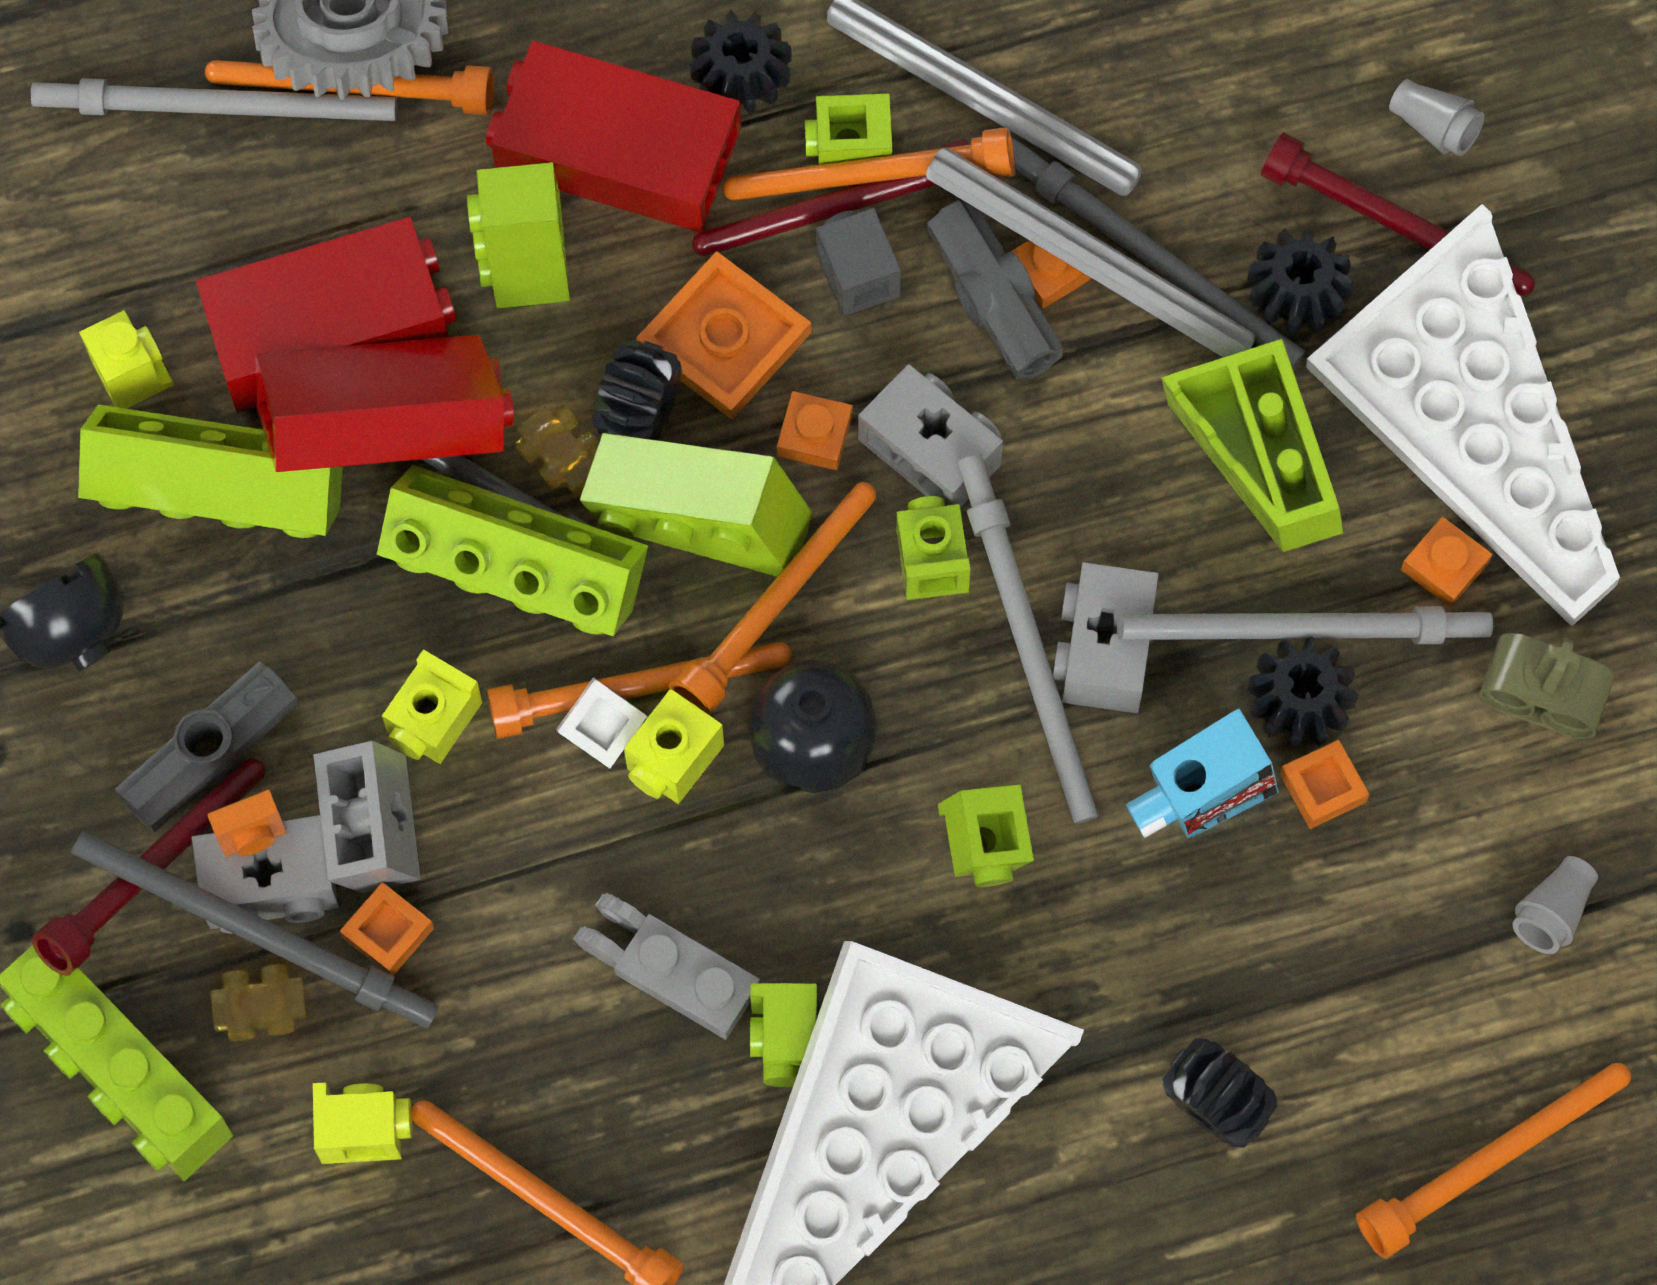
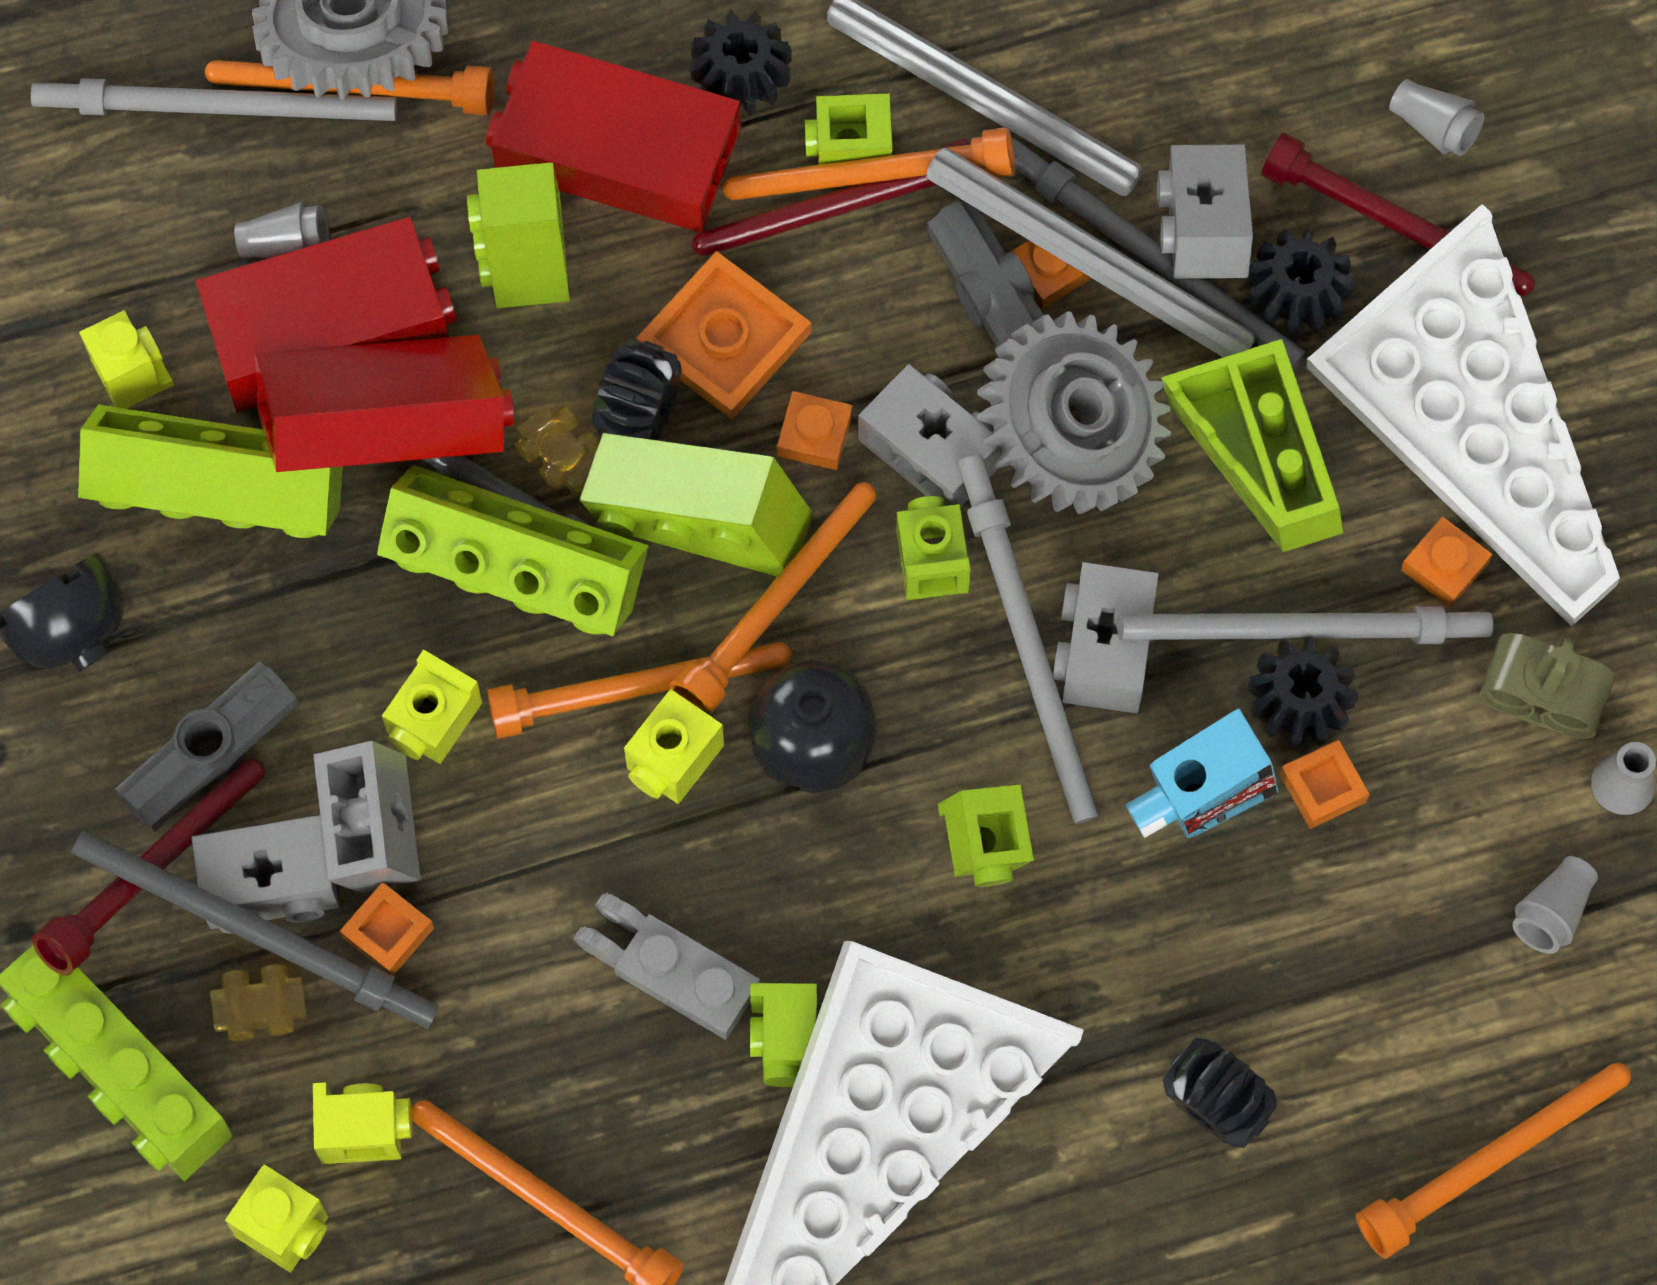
orange plate [207,789,287,857] -> none
white tile [556,677,647,768] -> none
dark grey brick [816,208,901,317] -> none
none -> neon yellow brick [225,1164,329,1273]
none -> light grey cone [234,201,330,259]
none -> light grey gear [977,312,1171,514]
none -> light grey brick [1157,145,1253,279]
none -> light grey cone [1591,742,1656,815]

